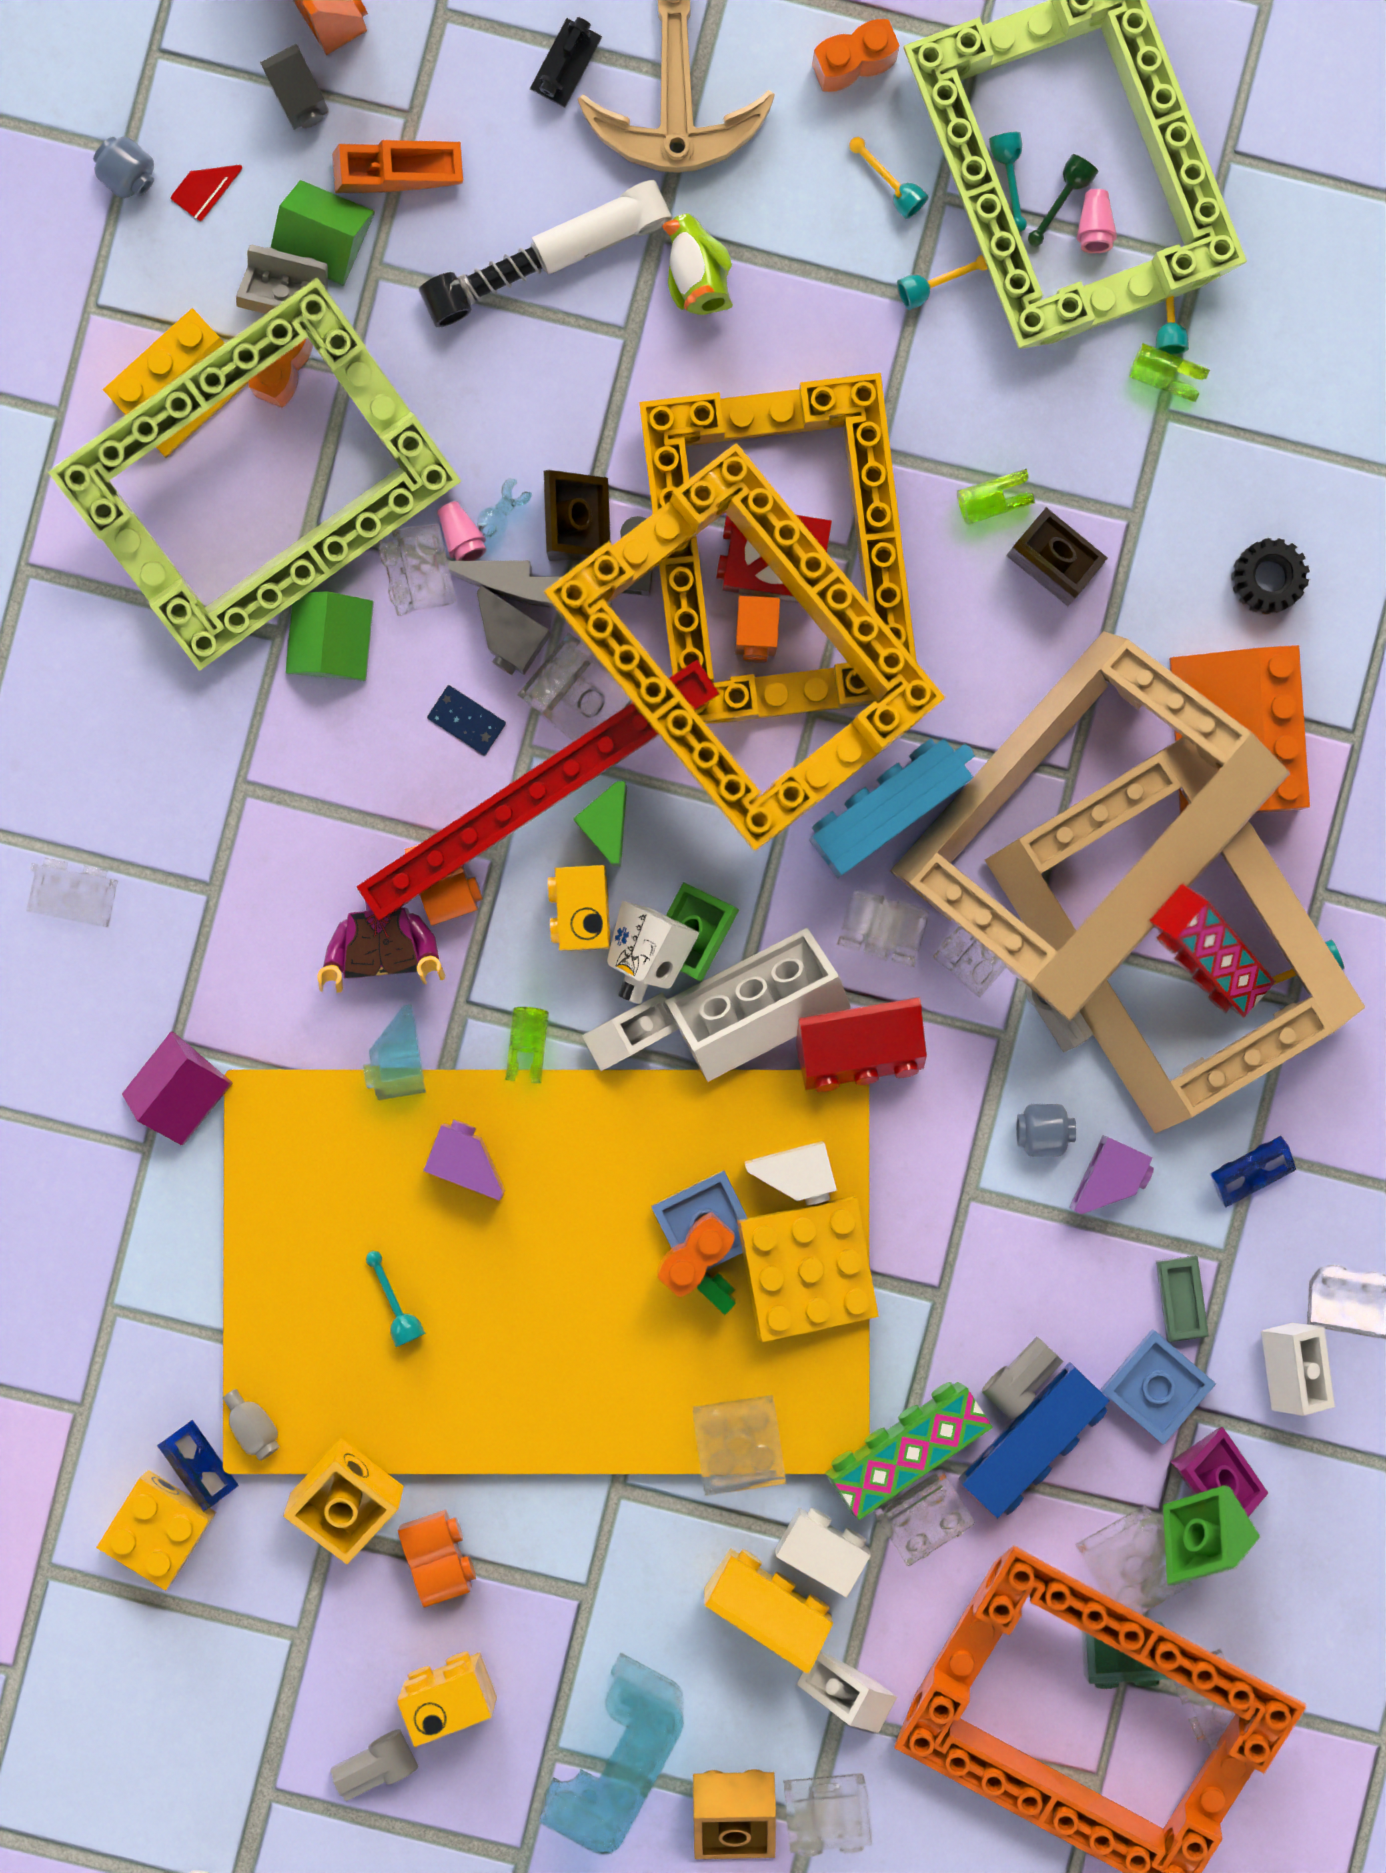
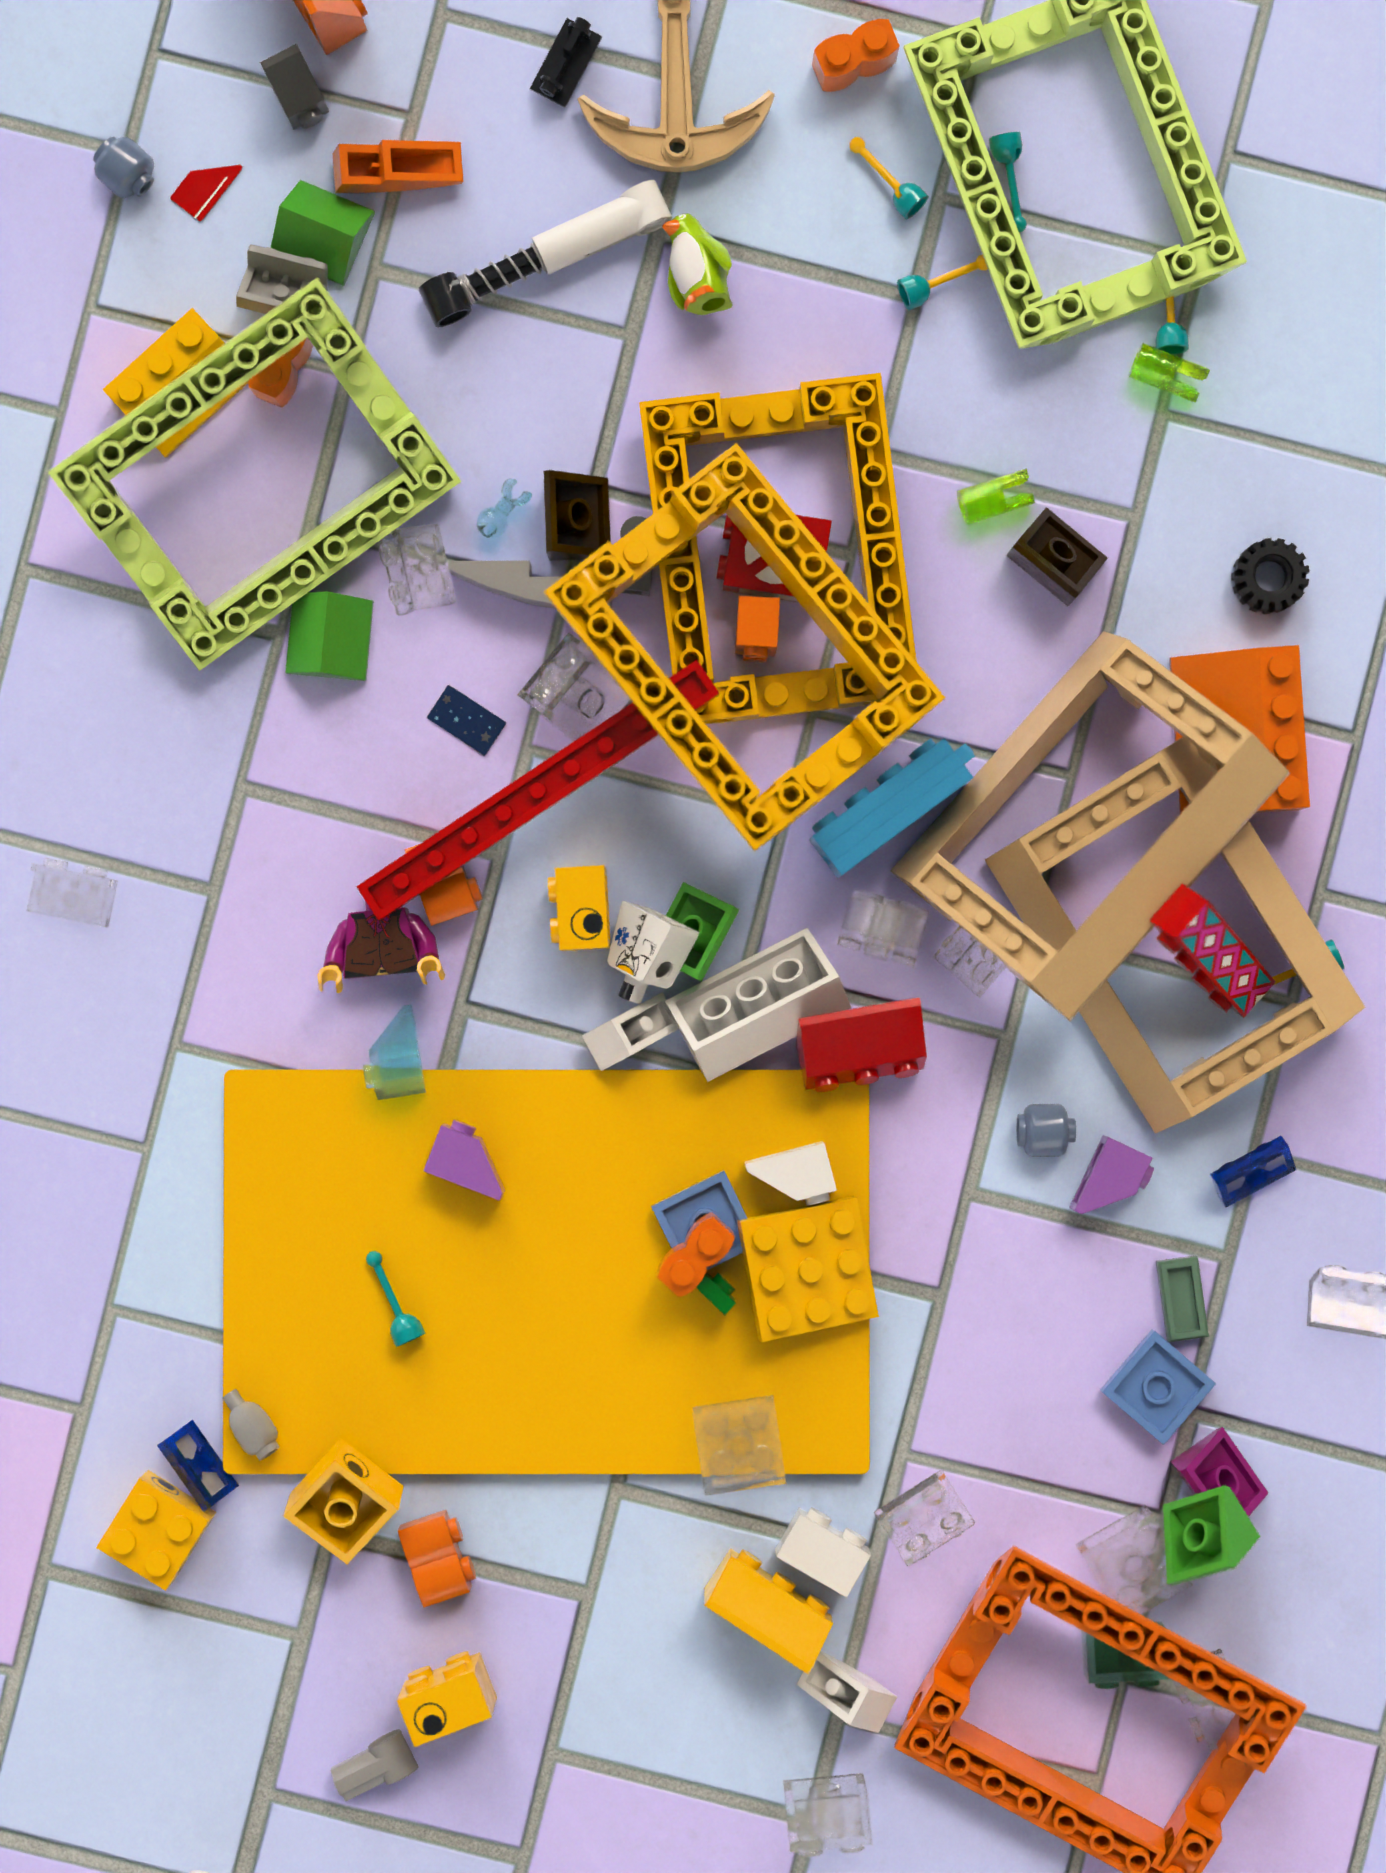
magenta slope [122,1032,233,1145] -> none
bright pink cone [437,501,487,561] -> none
flat silver slope [477,586,551,675] -> none
clear neon green hinge [505,1007,549,1084] -> none
clear light blue windscreen [539,1652,684,1854] -> none
bright green slope [573,781,627,867] -> none
pearl gold slope [693,1769,776,1859] -> none
brick [825,1382,993,1520] -> none
blue brick [959,1362,1110,1519] -> none
light grey piece [982,1337,1064,1420] -> none
light grey piece [1026,985,1093,1052] -> none
dark green hinge [1028,154,1099,247] -> none
bright pink cone [1077,189,1117,253] -> none
white brick [1261,1323,1335,1416] -> none

